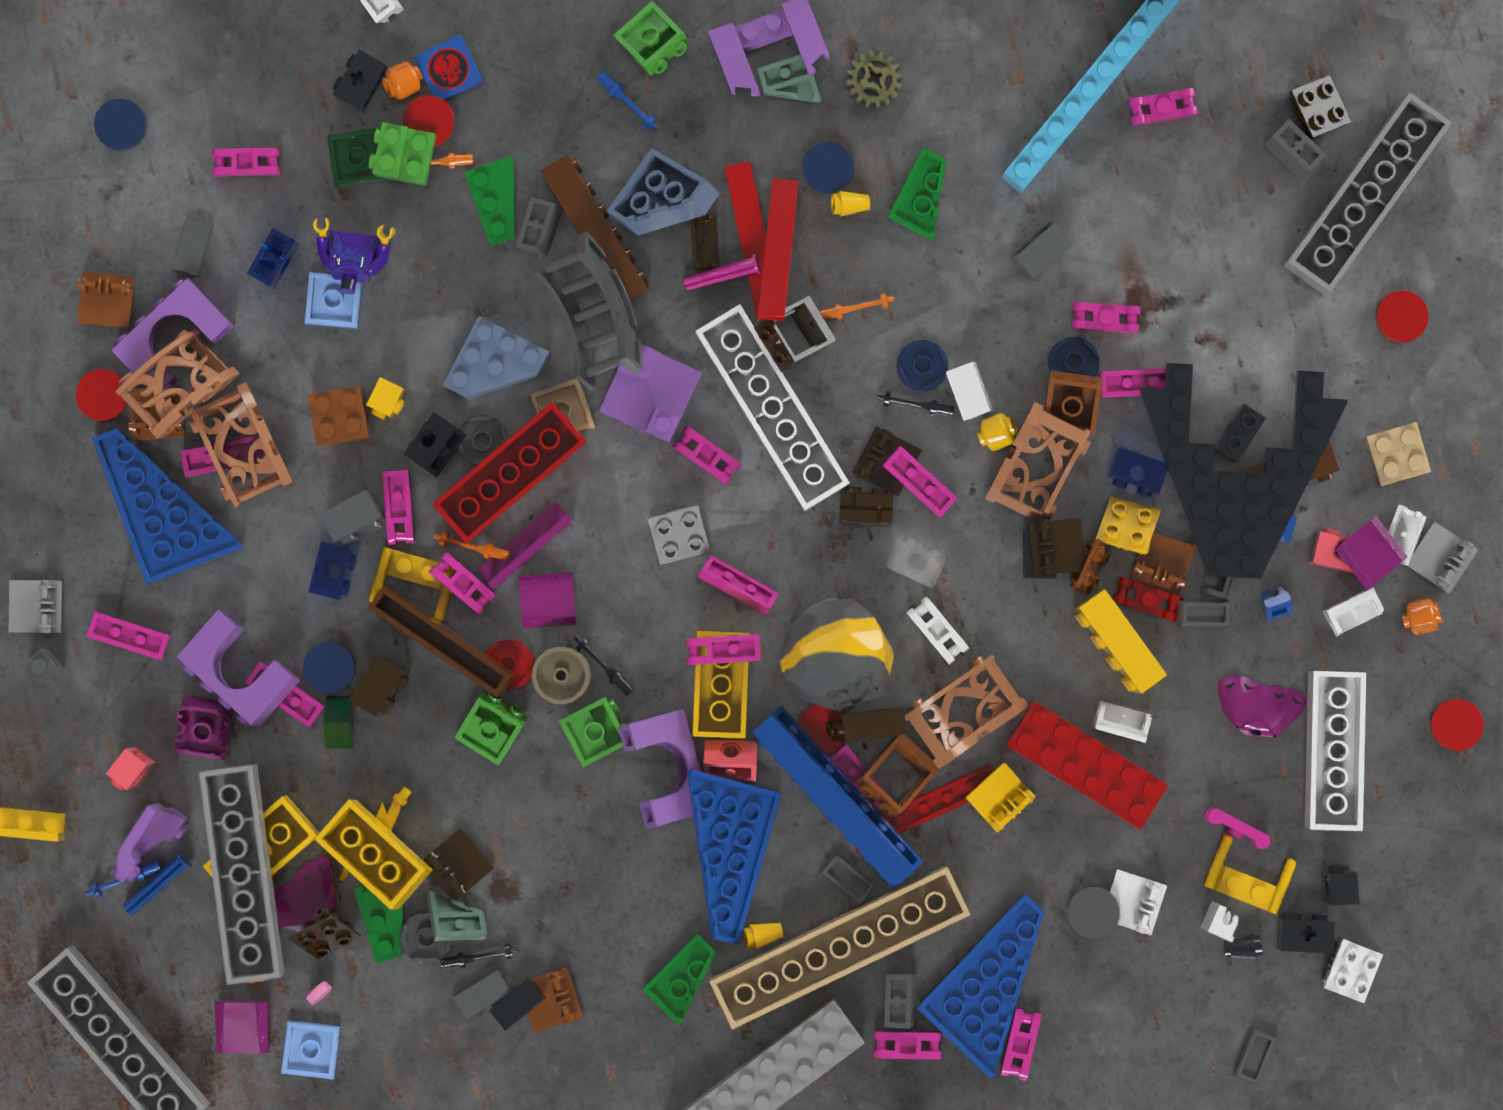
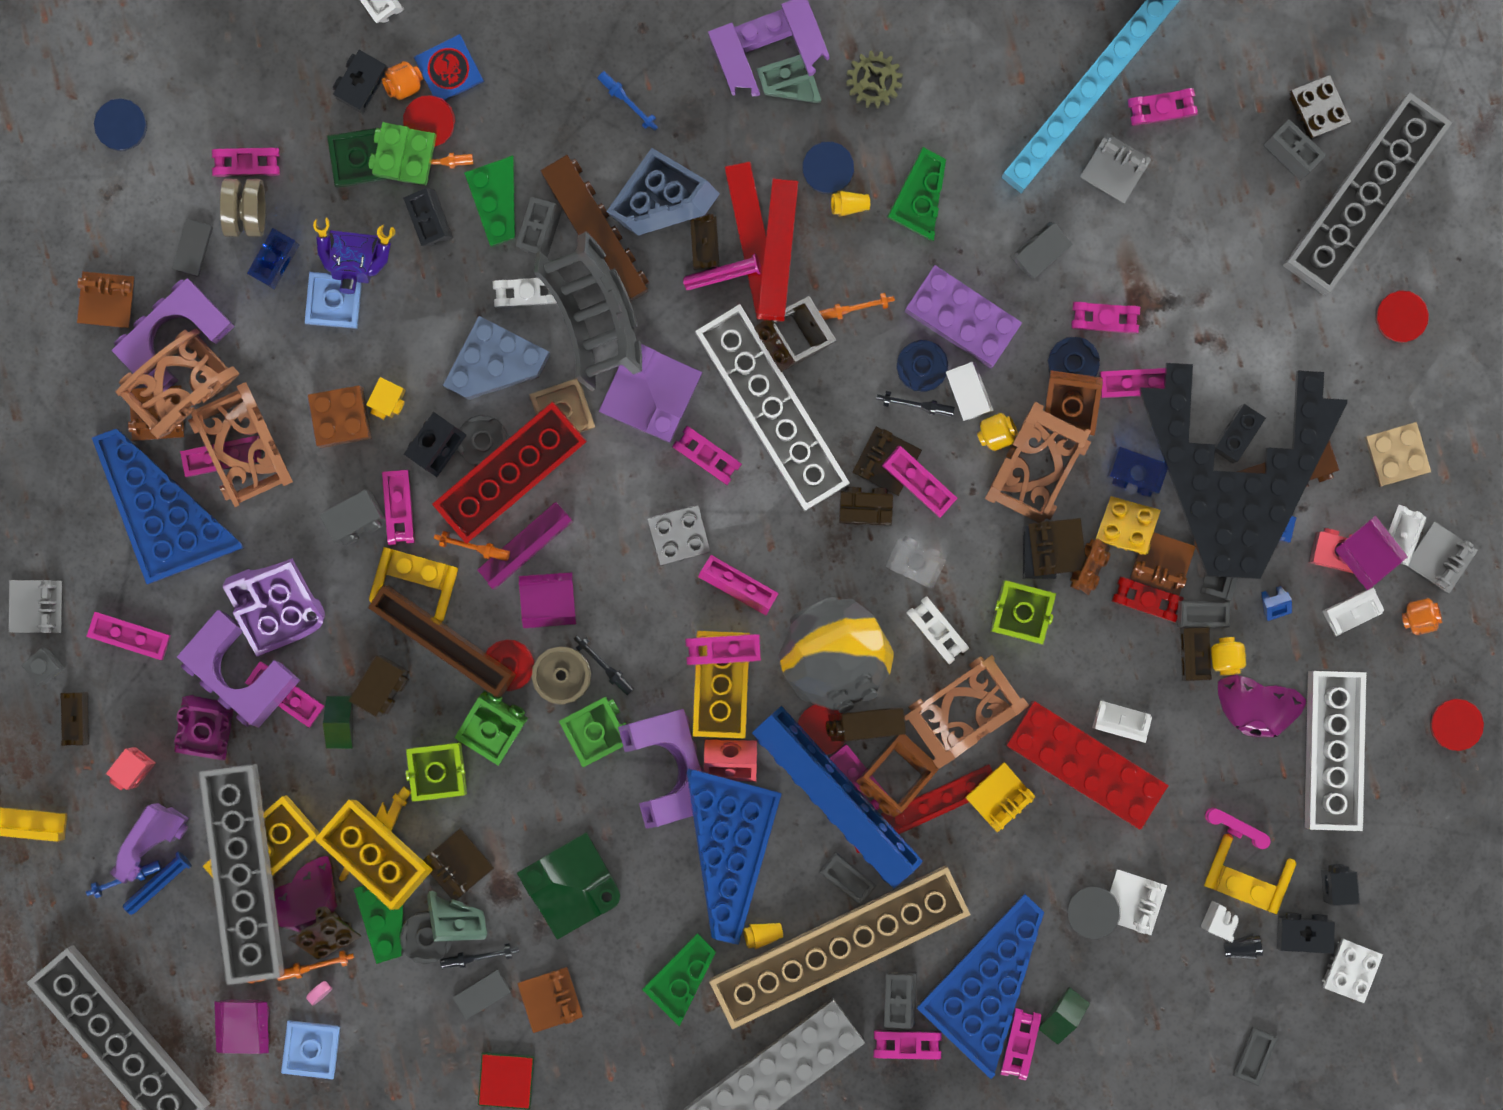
red tile [76,369,128,421] -> none
dark blue tile [303,642,356,694] -> none
clear blue brick [308,541,357,600] -> none
dark pink plate [428,552,496,616] -> none
black tile [489,978,546,1031] -> none
bright green plate [614,1,689,76] -> none
yellow brick [1074,589,1167,694] -> none
none -> dark brown hinge [60,692,89,746]
none -> dark tan wheel [220,179,266,237]
none -> medium lavender slope [222,558,325,657]
none -> orange piece [277,950,354,981]
none -> black hinge [403,188,453,246]
none -> lime brick [406,742,467,802]
none -> red tile [478,1052,535,1110]
none -> white plate [493,278,557,308]
none -> dark green slope [517,832,621,940]
none -> medium lavender brick [904,265,1022,369]
none -> lime brick [990,580,1056,645]
none -> dark green slope [1039,987,1090,1045]
none -> light grey hinge [1080,133,1151,204]
none -> dark brown hinge [1180,628,1212,681]
none -> yellow head [1211,637,1247,675]

